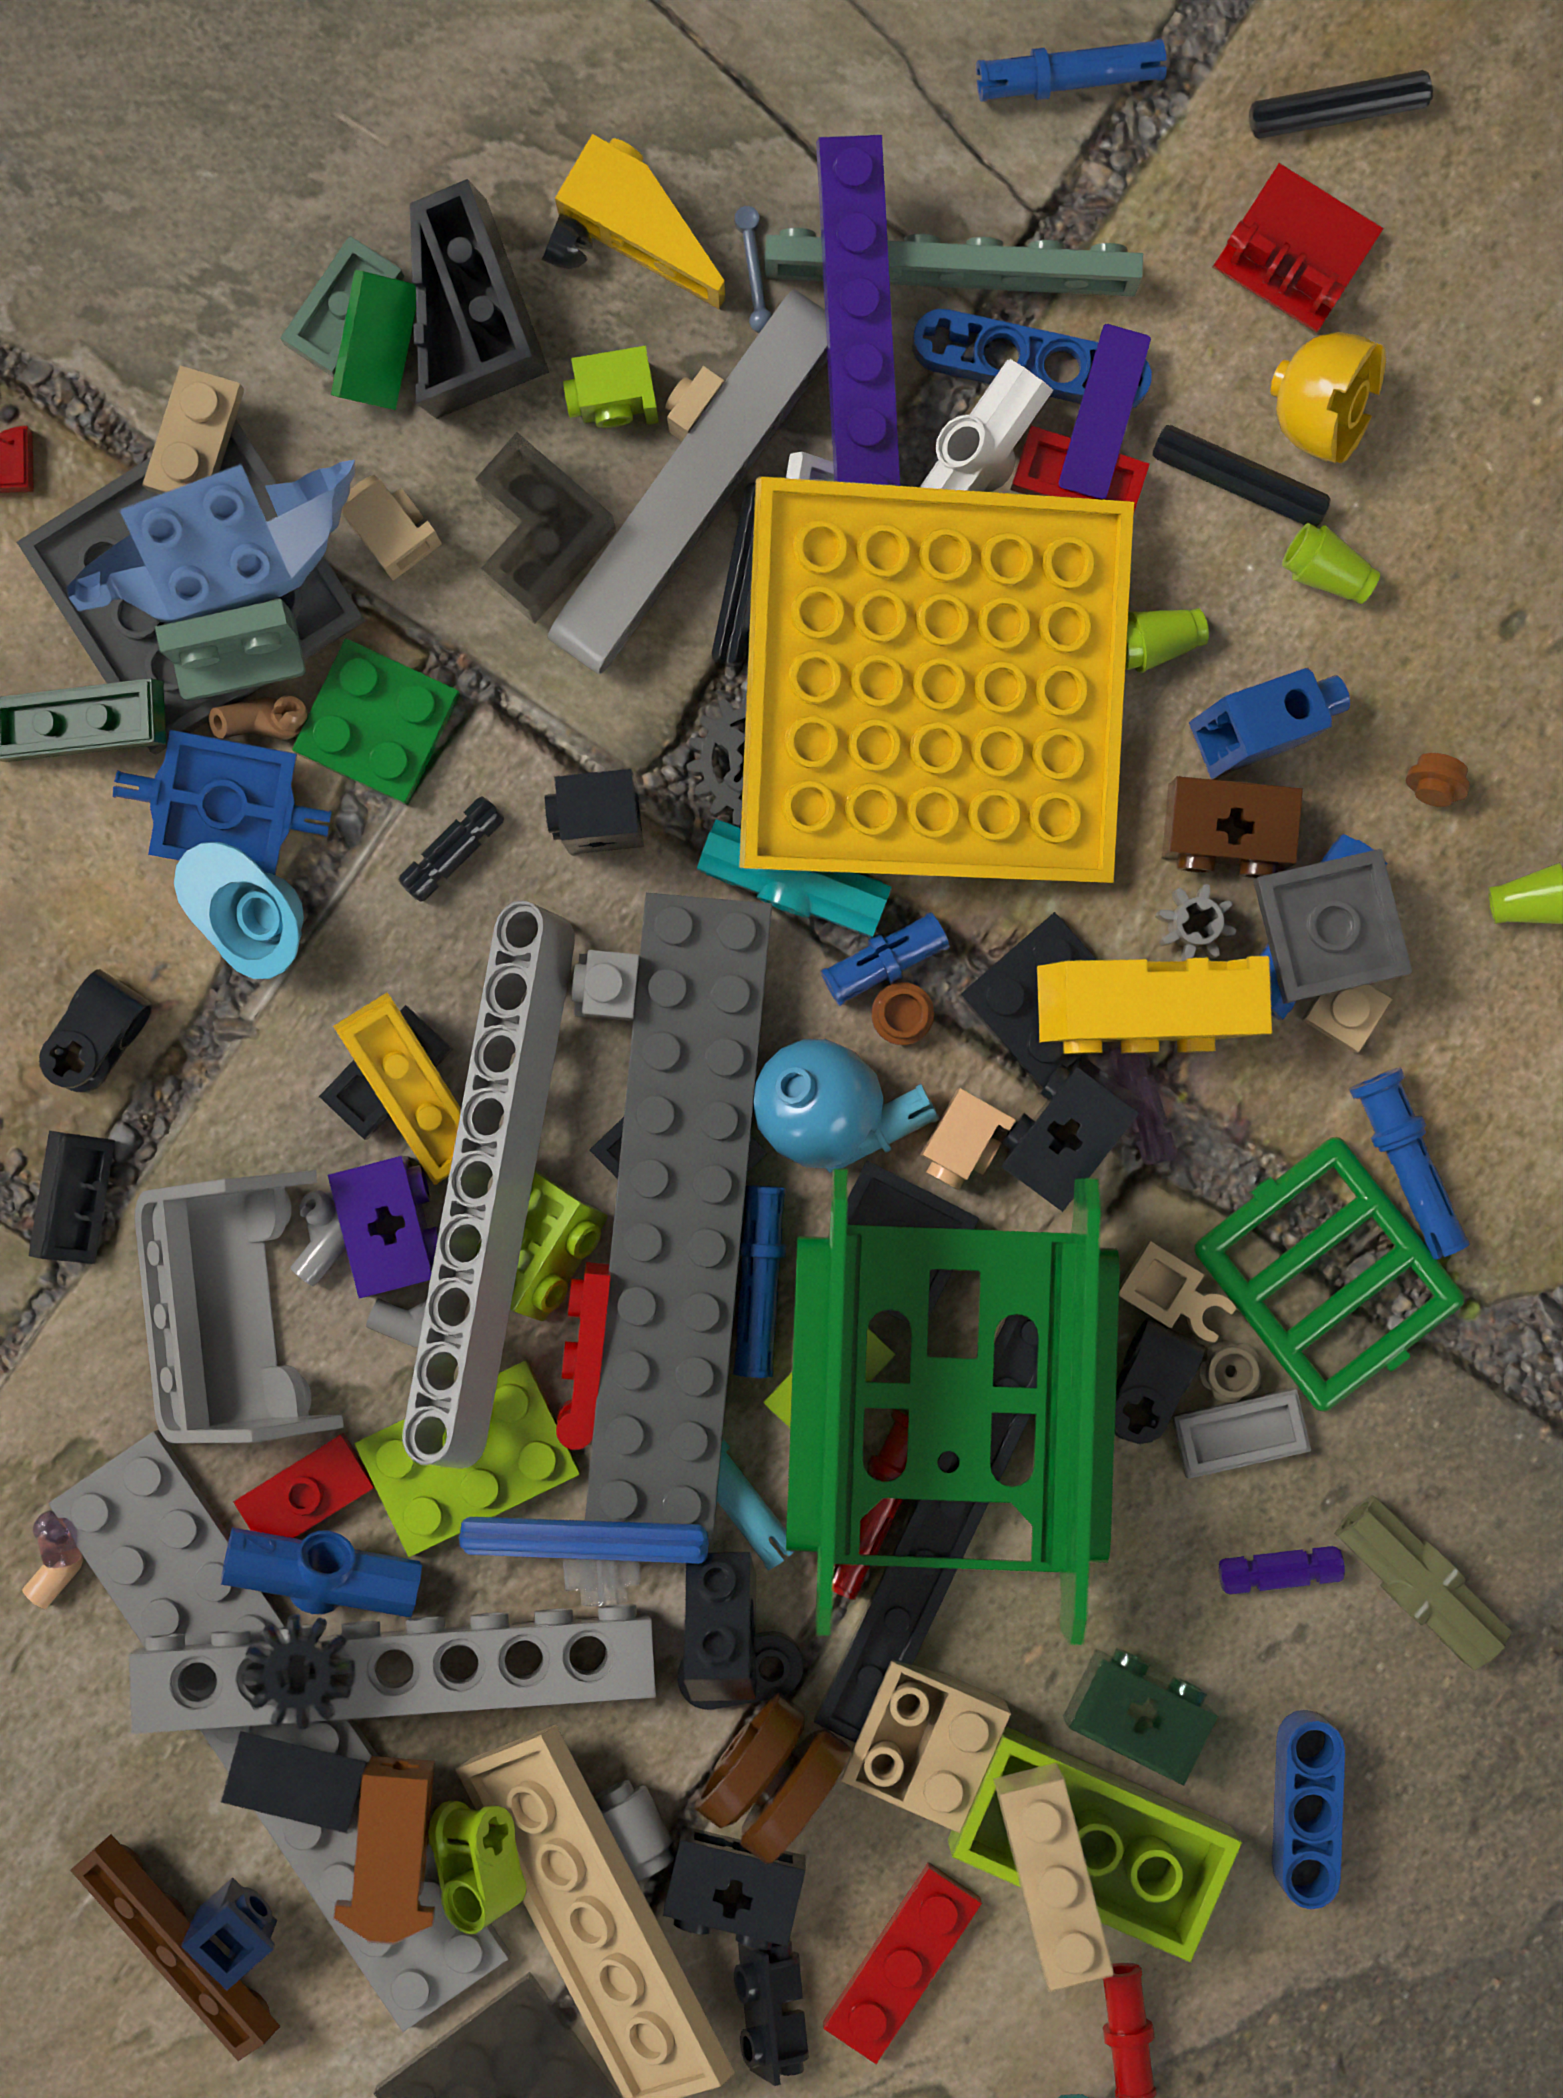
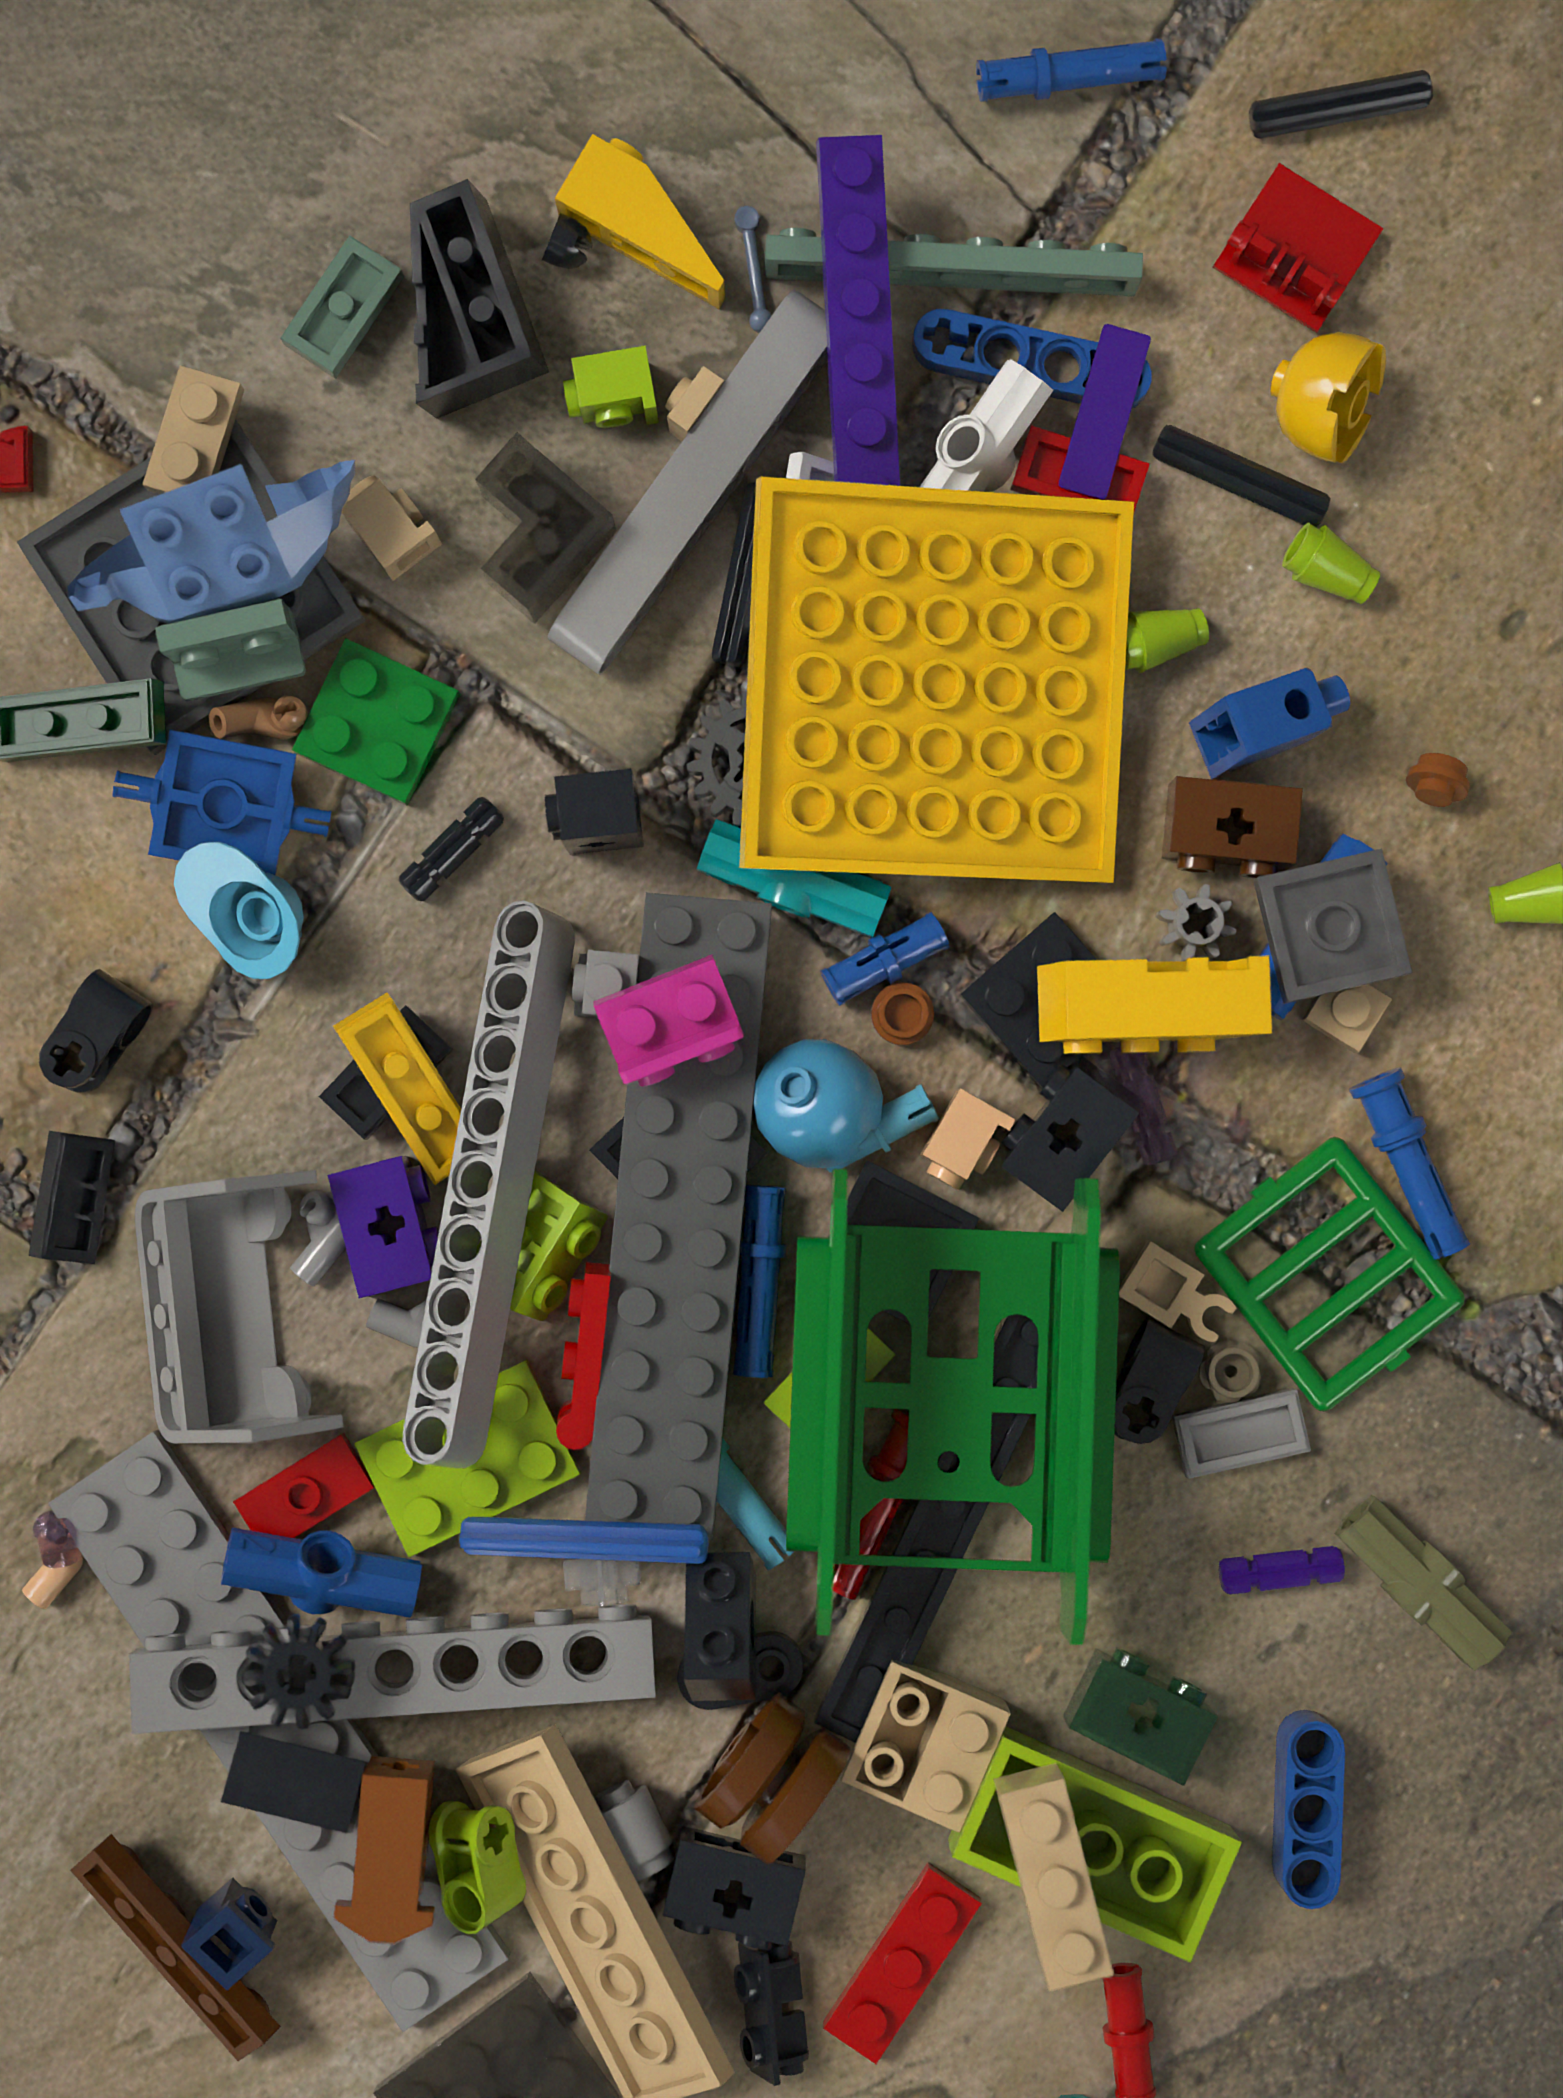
green tile [331,270,416,410] -> none
none -> dark pink bracket [593,955,744,1086]

